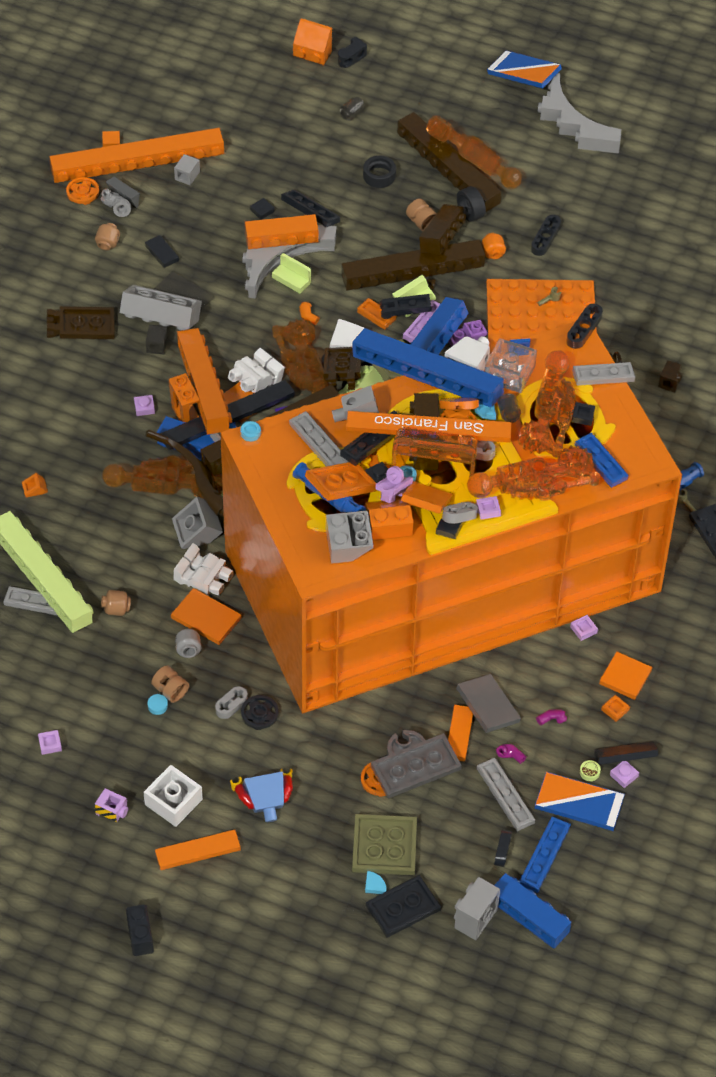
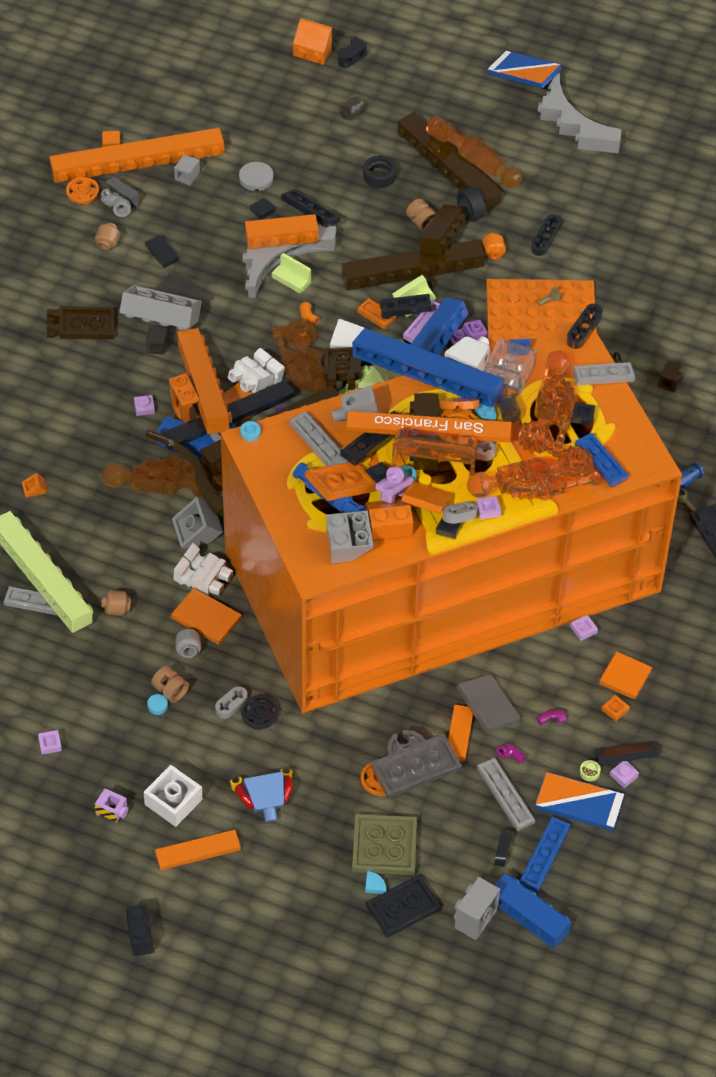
none -> light grey tile [239,162,274,191]

